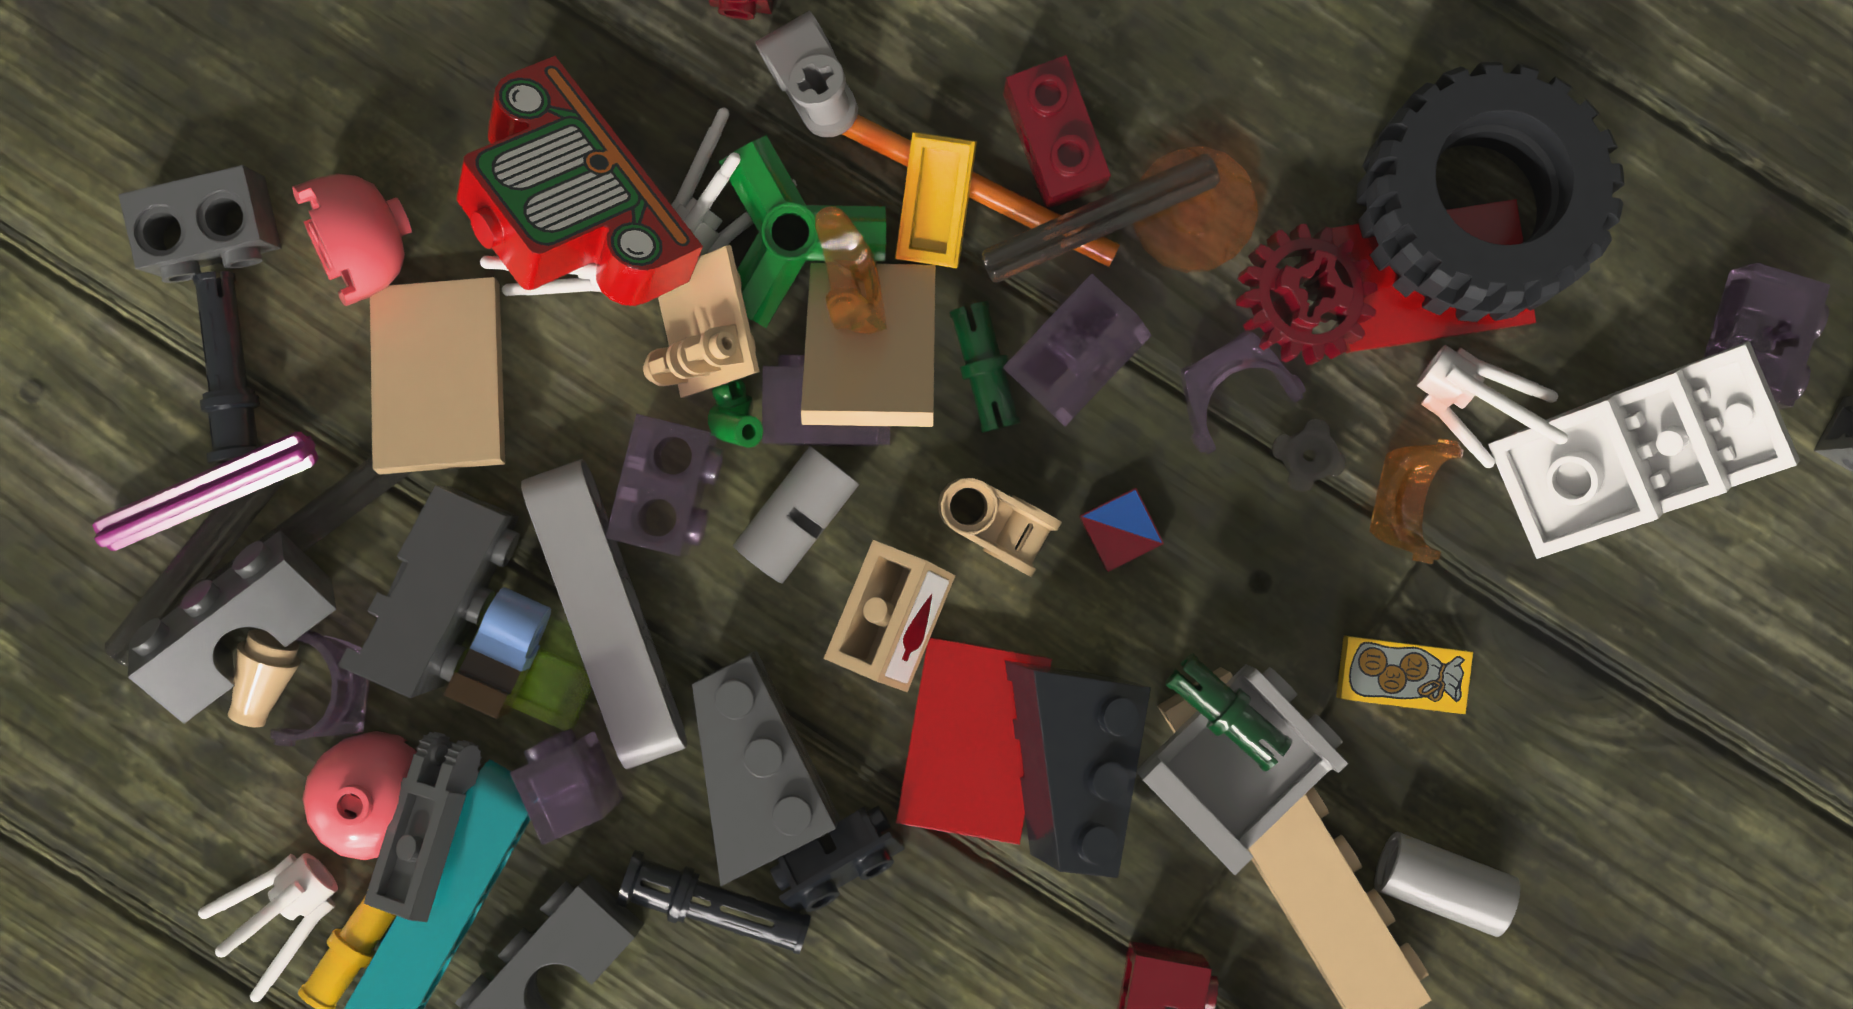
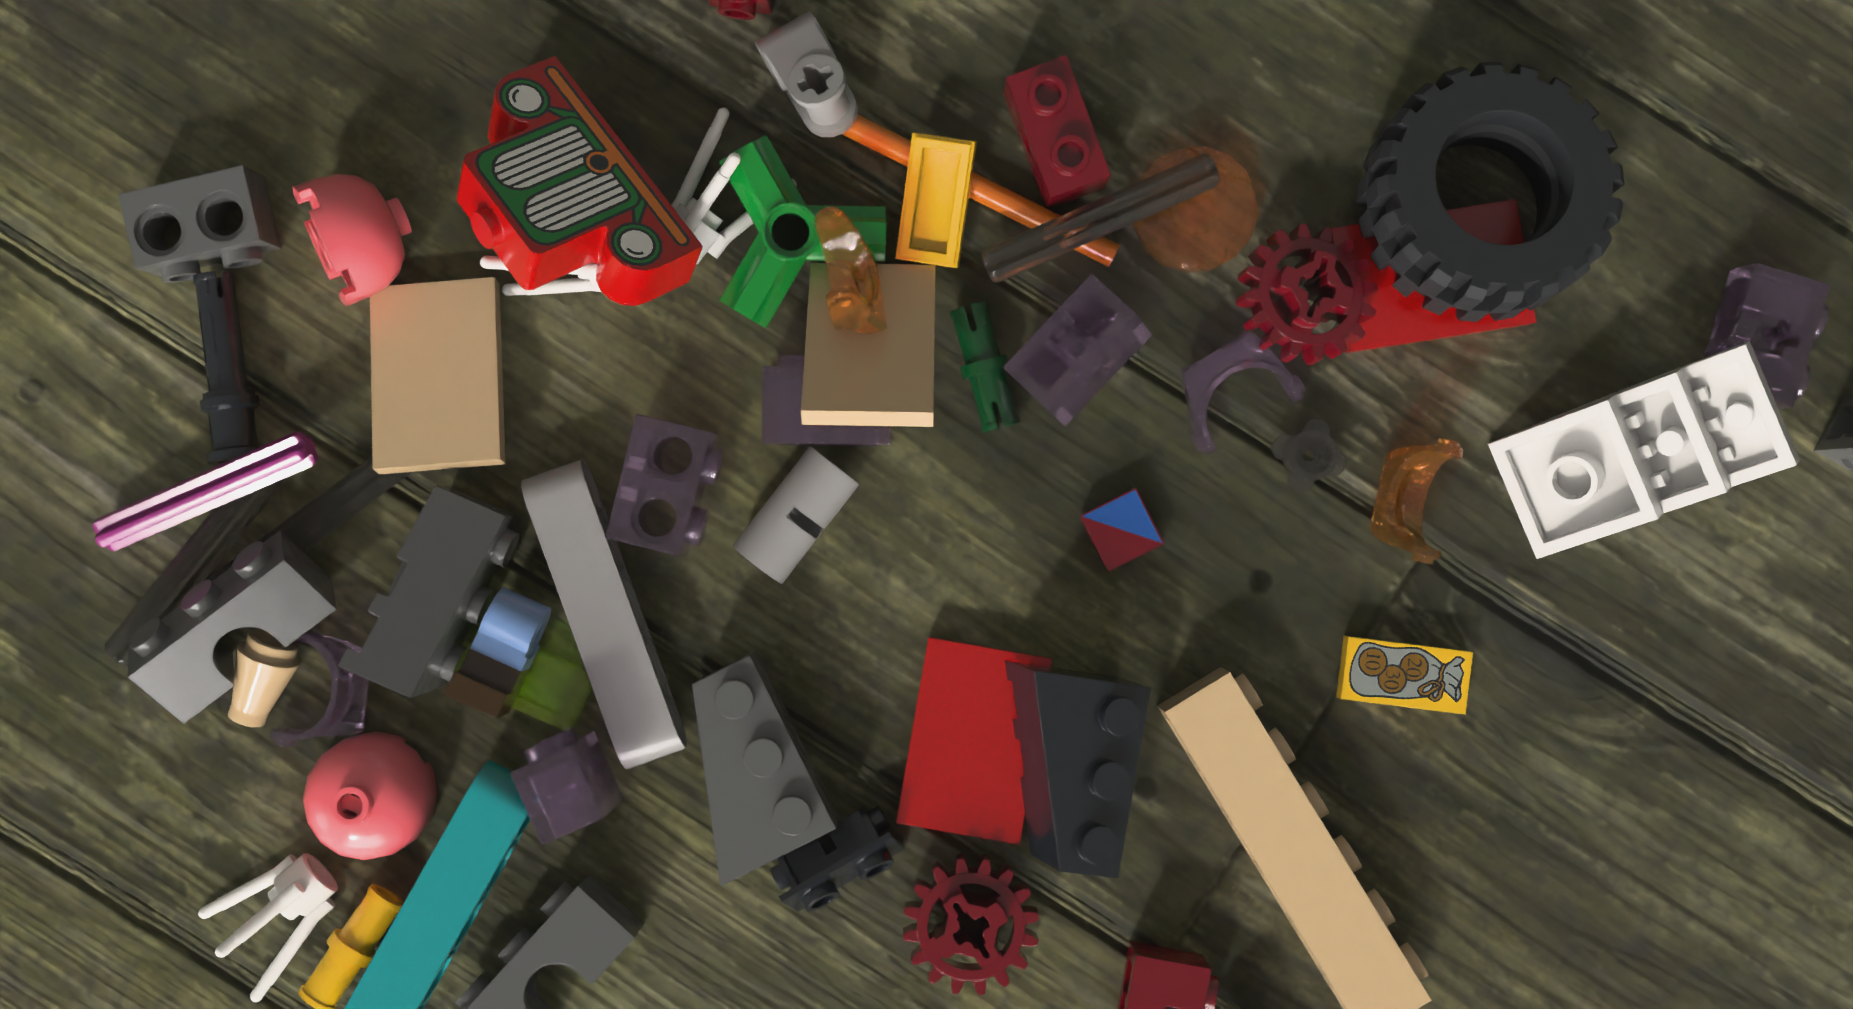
dark grey hinge [363,732,482,922] -> none
black pin [616,850,811,955] -> none
tan hinge [643,245,760,398] -> none
green arm [708,379,763,448] -> none
tan brick [823,540,955,692] -> none
tan piece [938,478,1062,577] -> none
light grey panel [1137,664,1348,875] -> none
dark green pin [1165,653,1292,771] -> none
light grey pin [1374,832,1520,937] -> none
white plant [1416,345,1568,468] -> none
none -> dark red gear [903,853,1039,995]

